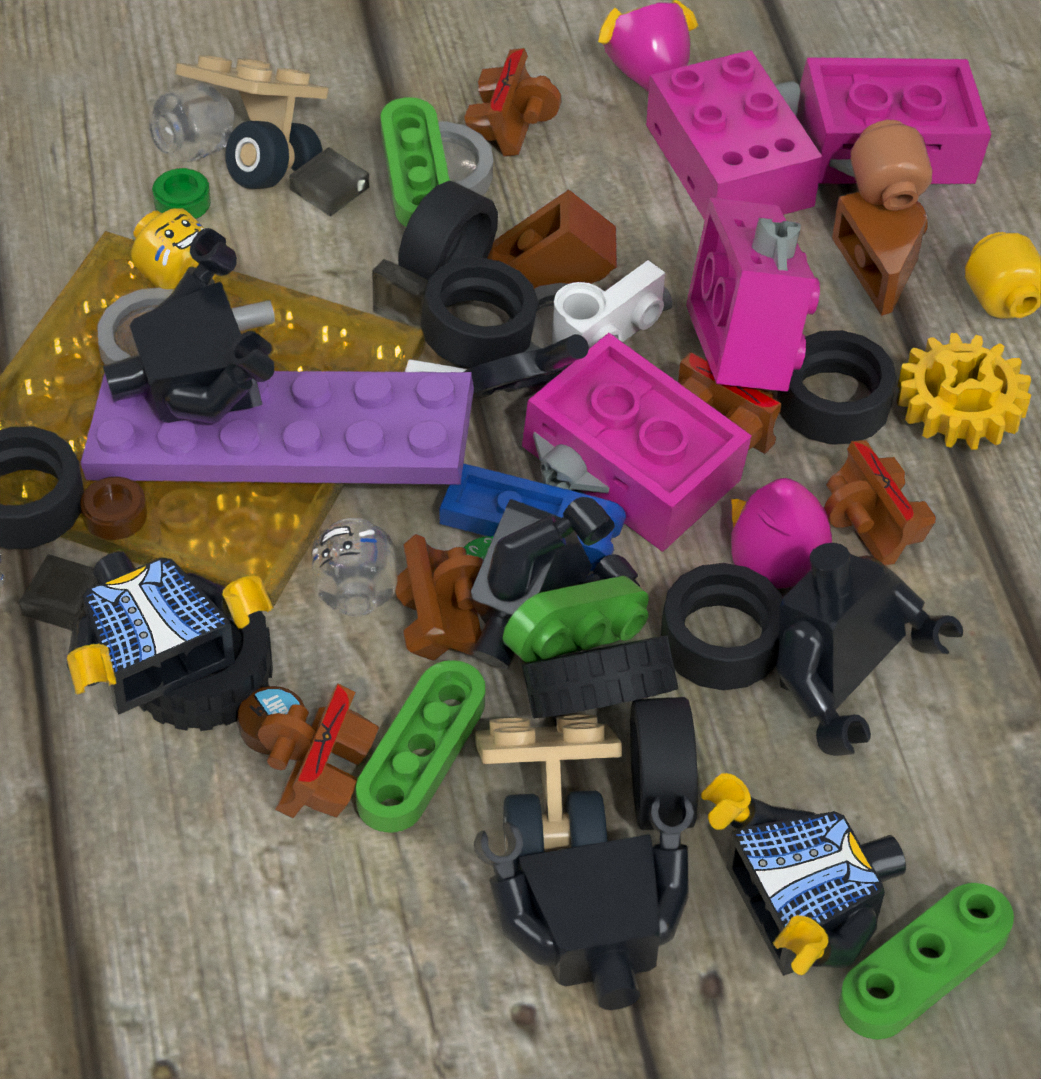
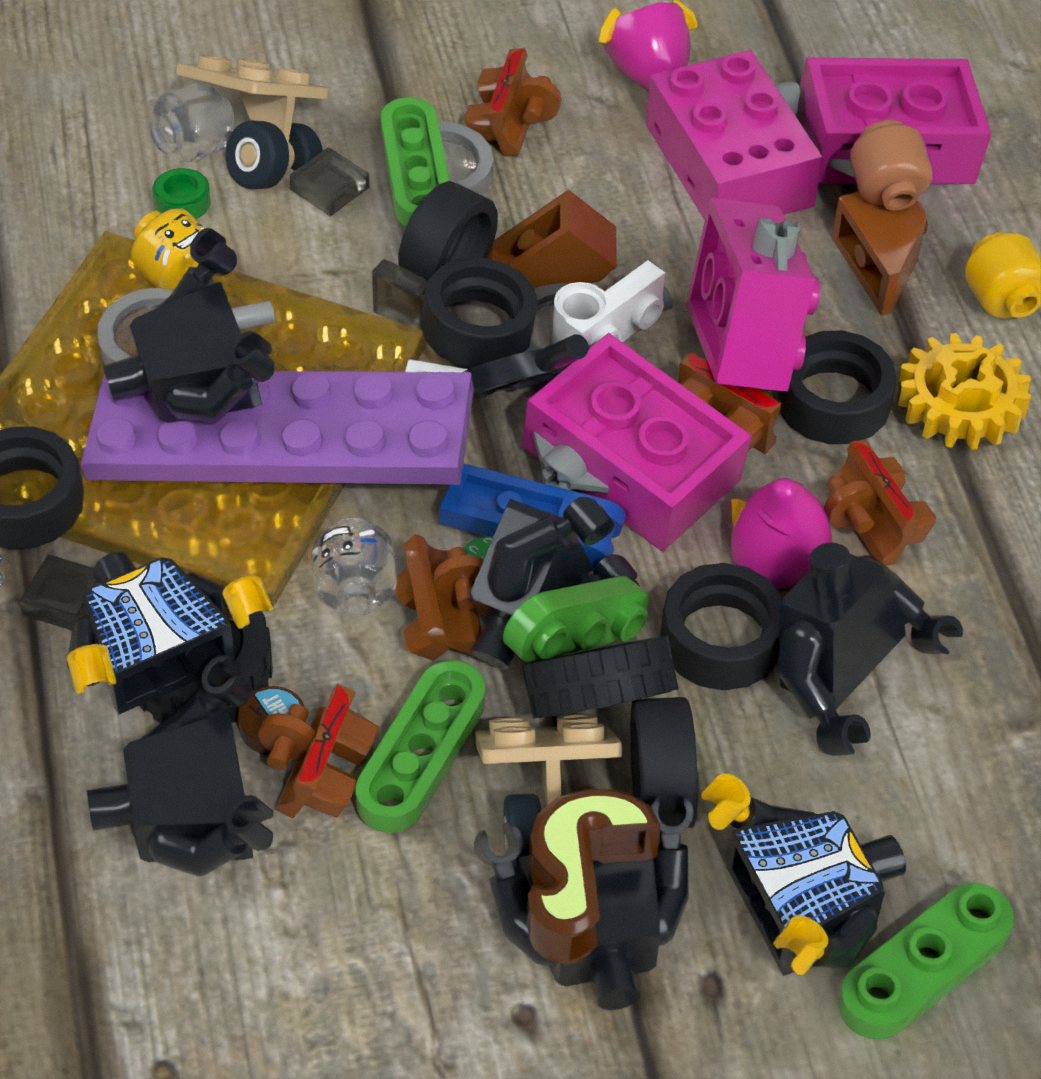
reddish brown tile [81,477,147,540] -> none
none -> black torso [87,656,274,877]
none -> reddish brown animal [527,789,661,964]

